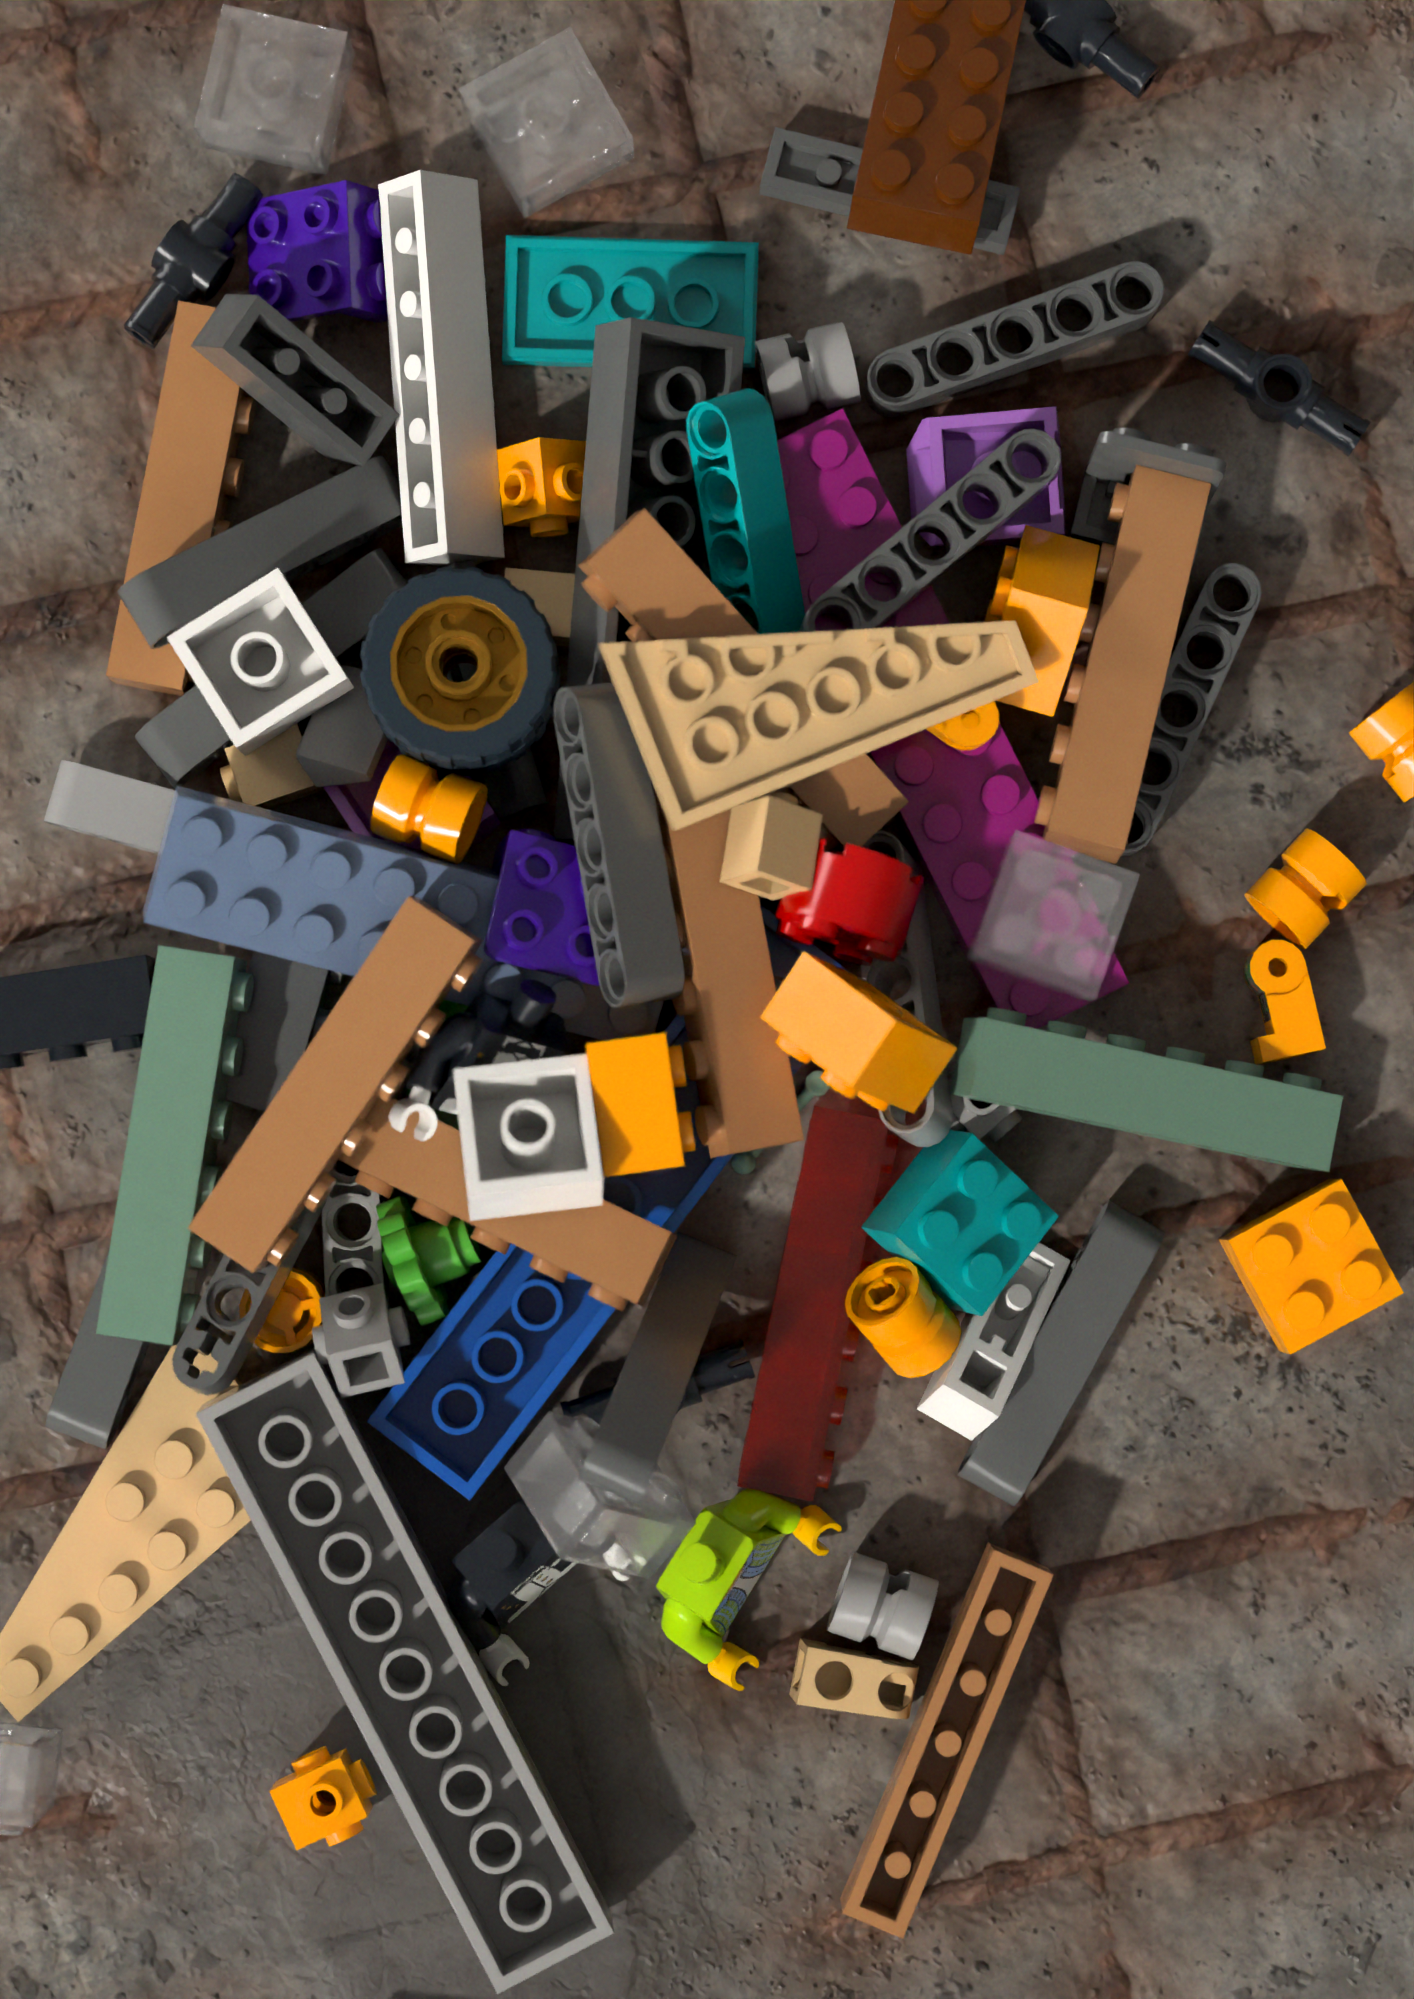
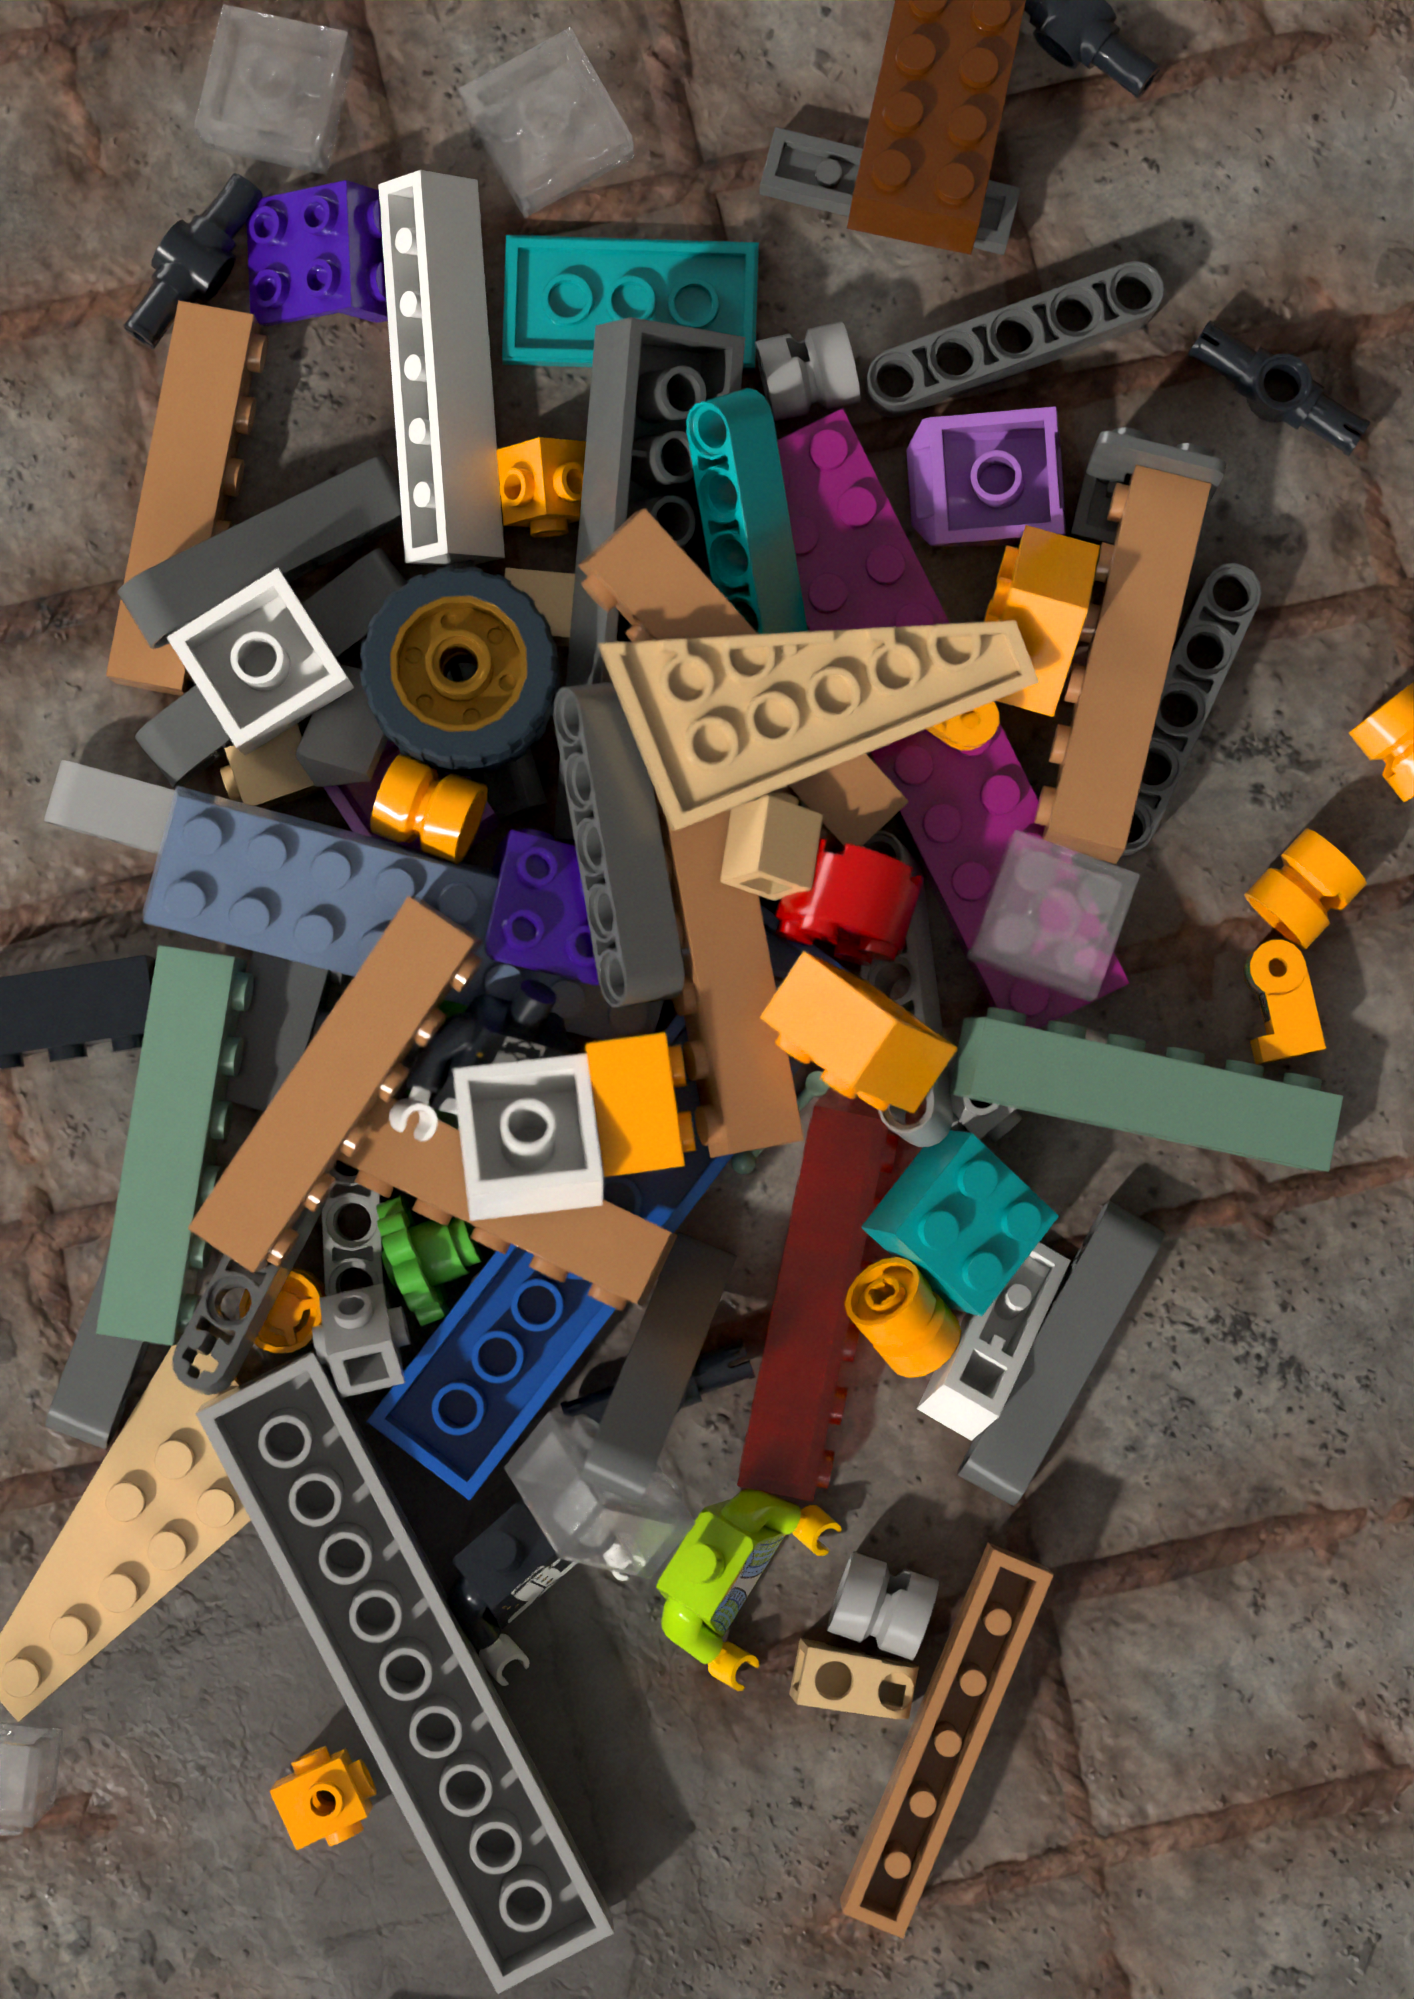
dark grey brick [191,294,399,466] -> none
dark grey beam [799,429,1061,633] -> none
light orange brick [1218,1179,1404,1355] -> none

